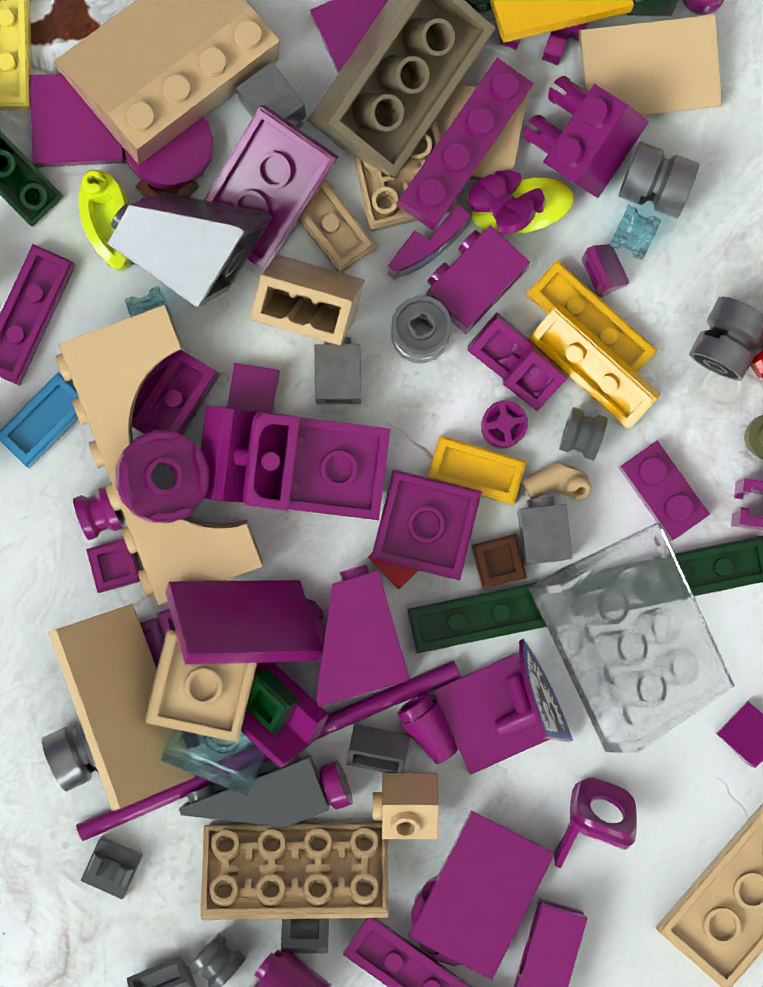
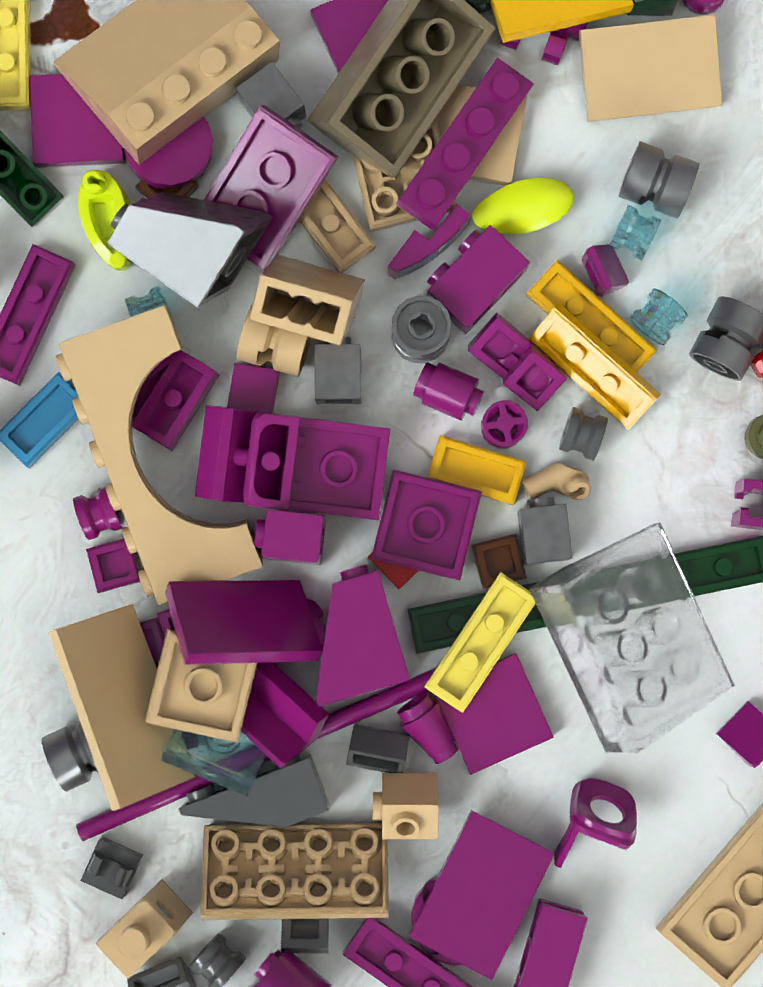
magenta tile [115,430,209,524] -> none
dark green tile [246,669,300,735] -> none
magenta tile [319,761,353,810] -> none
magenta piece [468,170,546,234] -> none
shield [495,639,573,742] -> none
magenta brick [523,76,650,198] -> none
magenta plate [618,440,710,541] -> none
none -> tan torso [96,879,193,979]
none -> tan wheel [237,303,312,377]
none -> magenta brick [254,510,326,565]
none -> magenta brick [413,362,484,421]
none -> light yellow tile [424,572,539,713]
none -> clear light blue wheel [630,288,688,345]

